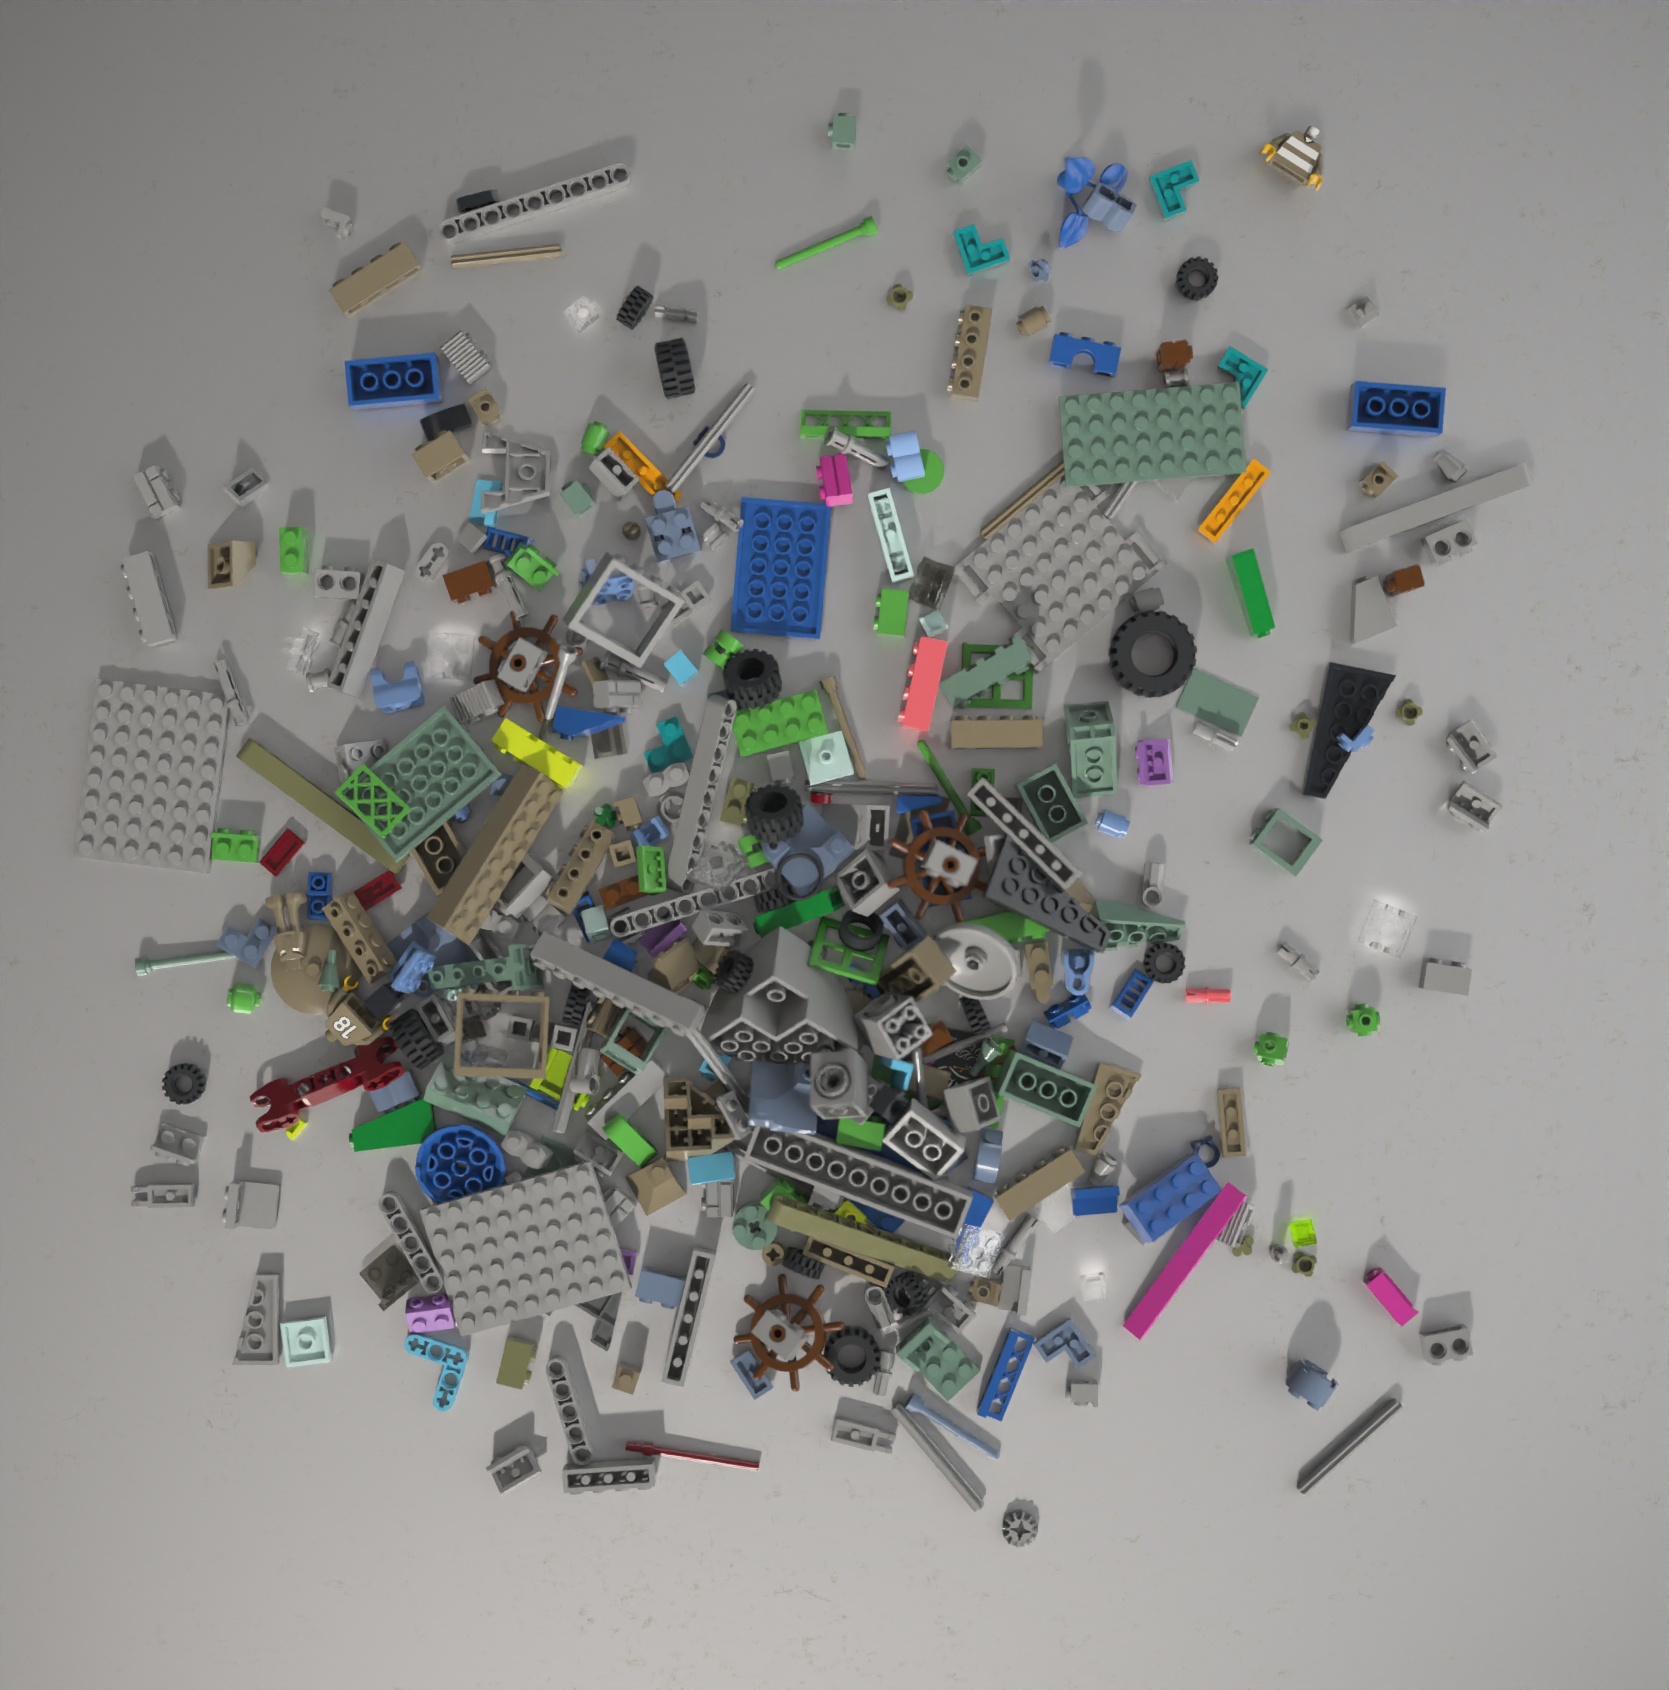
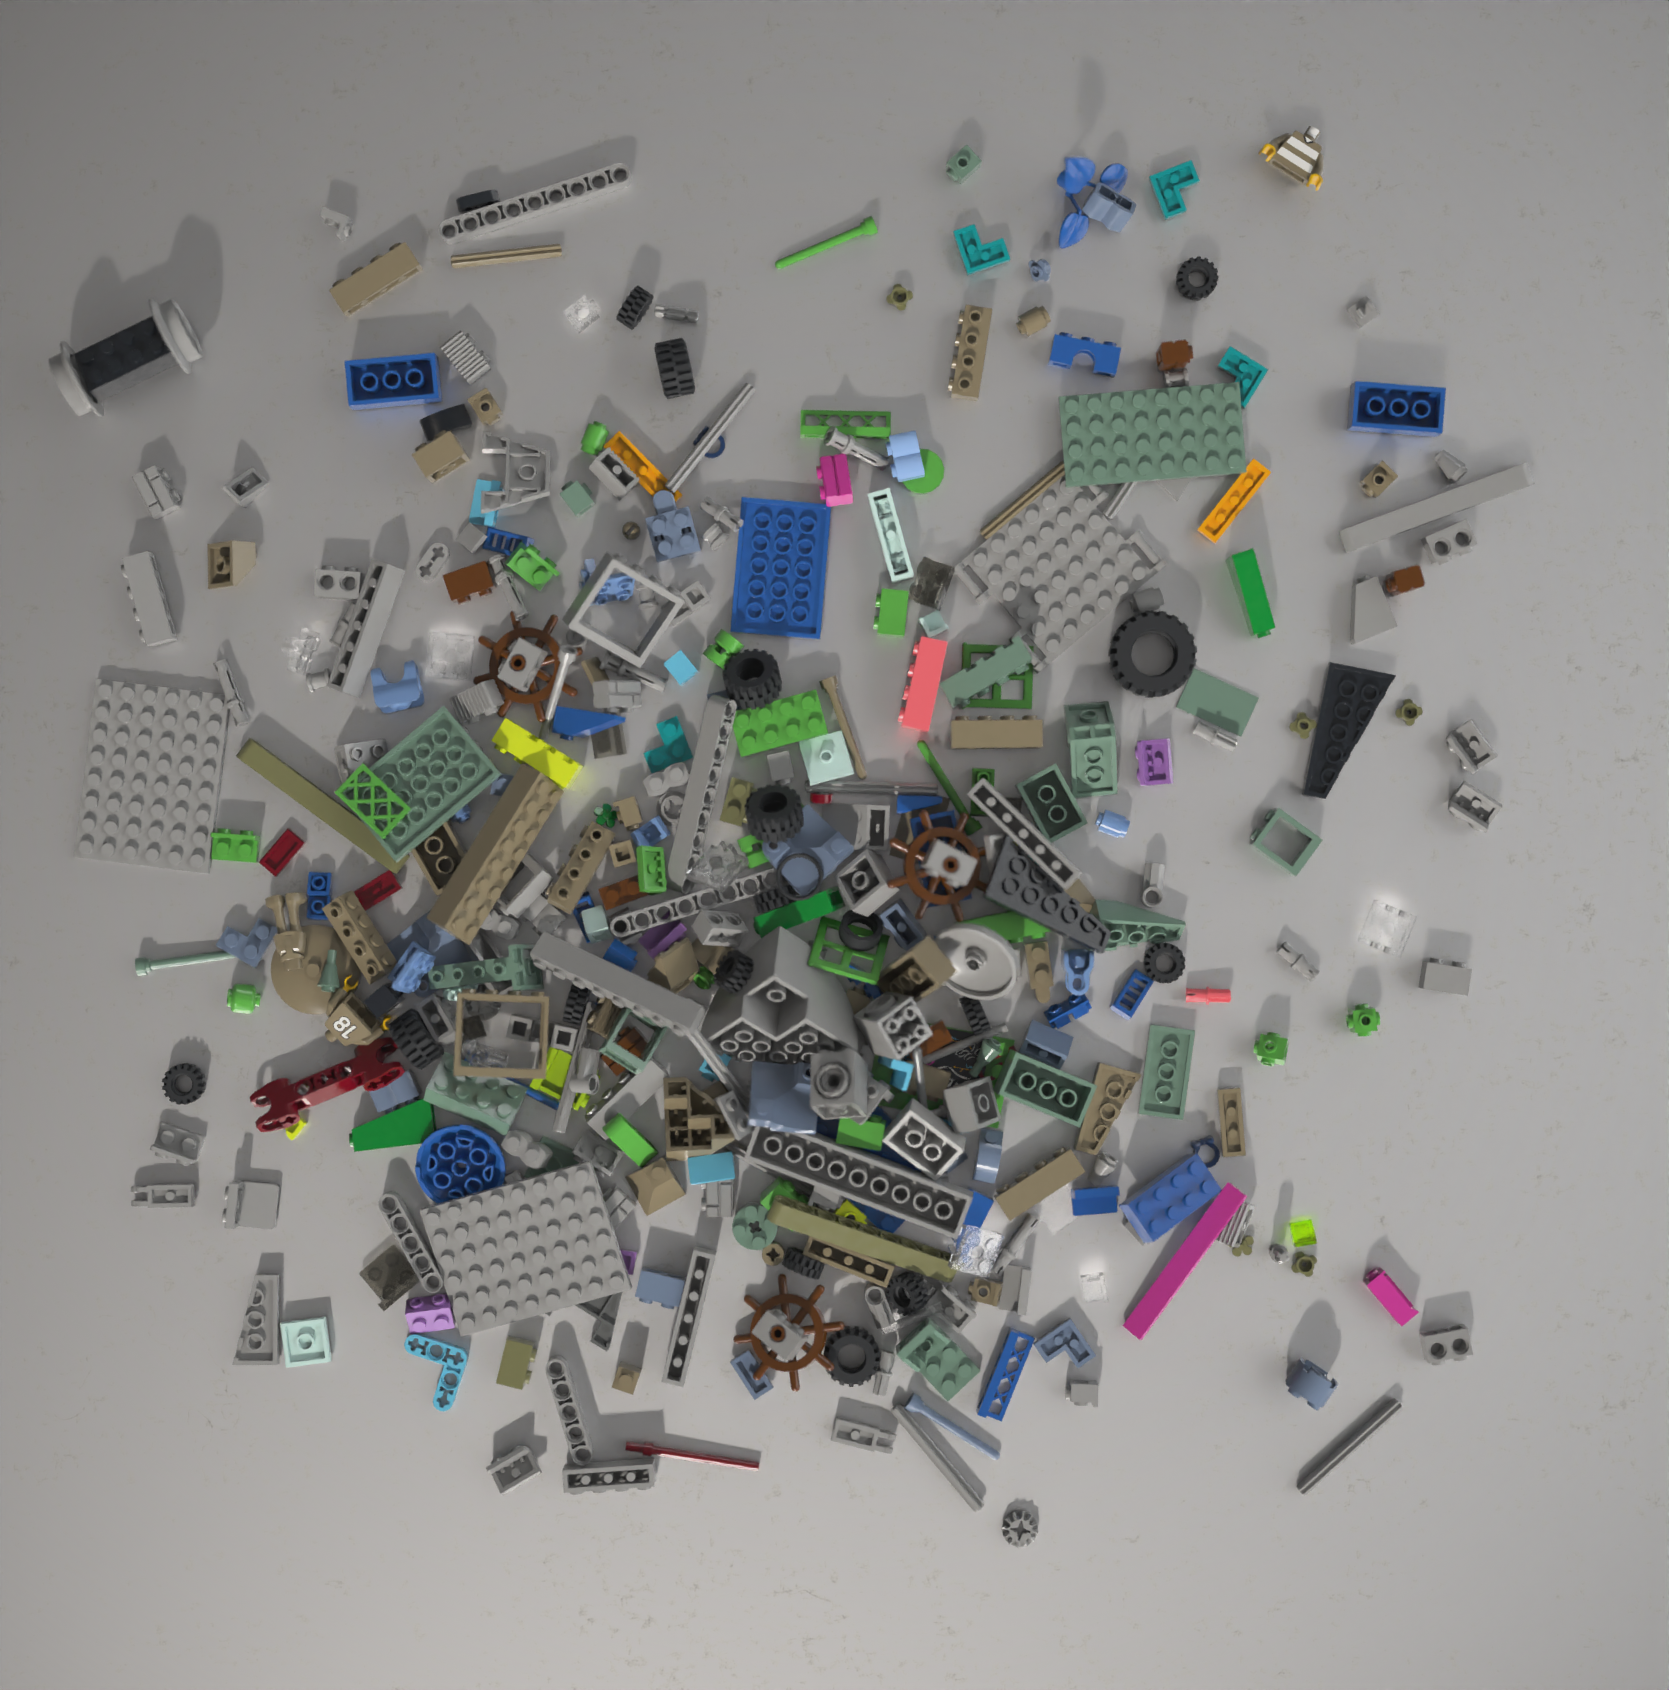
bright green brick [279,527,308,575] -> none
sand green brick [828,113,856,149] -> none
black brick [869,1084,911,1125] -> none
medium blue bracket [1336,725,1375,752] -> none
none -> brick [49,298,203,417]
none -> sand green plate [1138,1024,1195,1120]

